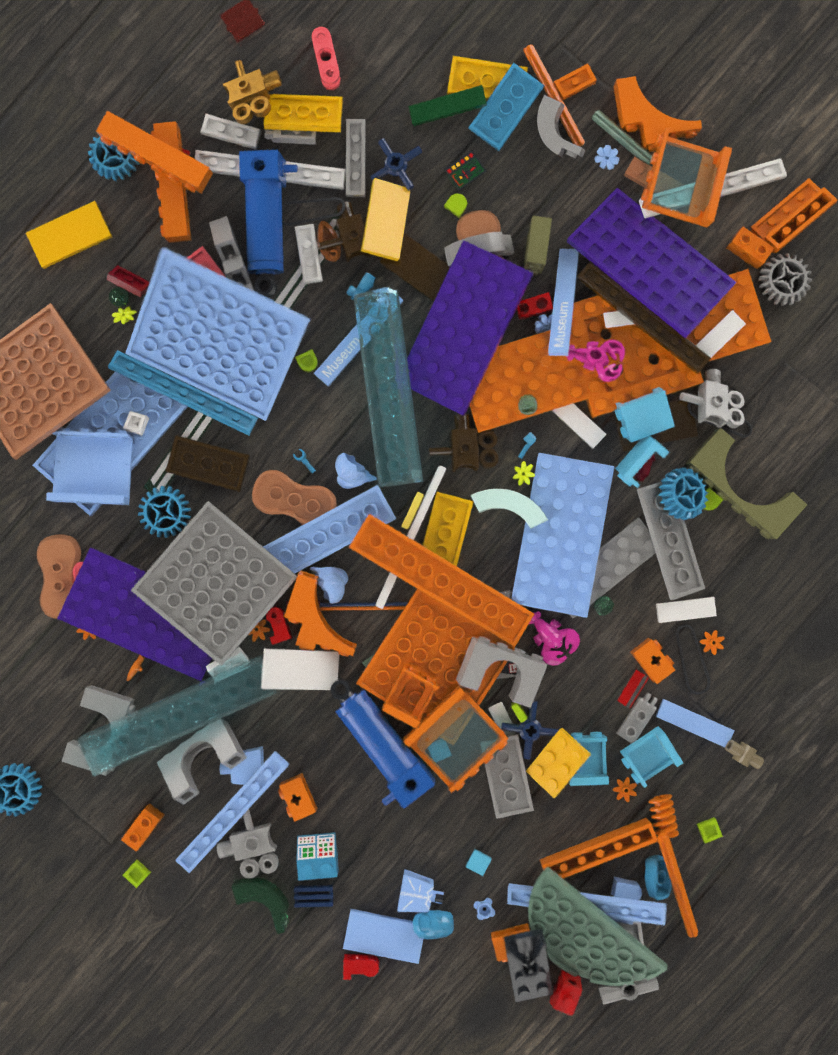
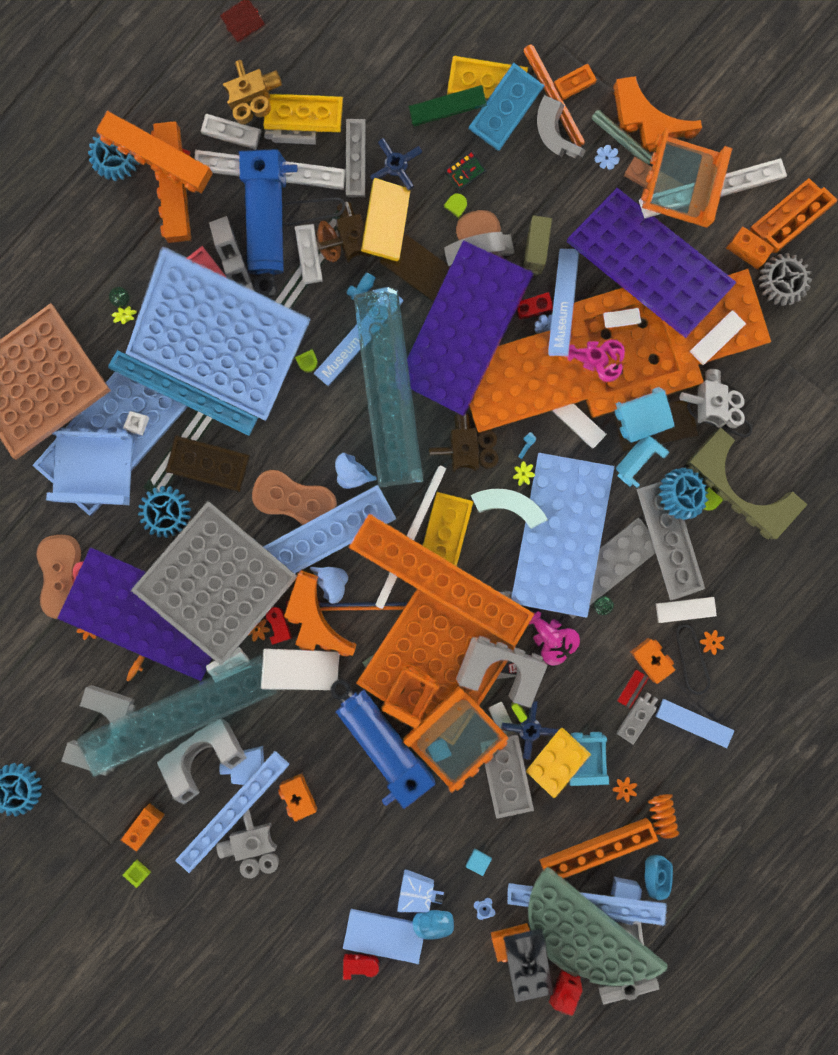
yellow tile [26,201,112,269] -> none
dark red plate [107,265,150,297] -> none
clear green arch [232,877,289,934] -> none
dark azure hand [293,449,316,473] -> none
dark blue tile [294,885,333,908] -> none
dark azure slope [297,832,339,880] -> none
coral piece [312,27,341,90] -> none
light yellow tile [401,492,424,530] -> none
clear green tile [518,394,538,415] -> none
dark brown tile [577,262,711,374] -> none
medium azure panel [620,726,683,788] -> none
dark red arm [633,454,655,482] -> none
orange axle [657,832,698,938] -> none
lime tile [697,817,723,843] -> none
dark tan axle [725,740,764,769] -> none

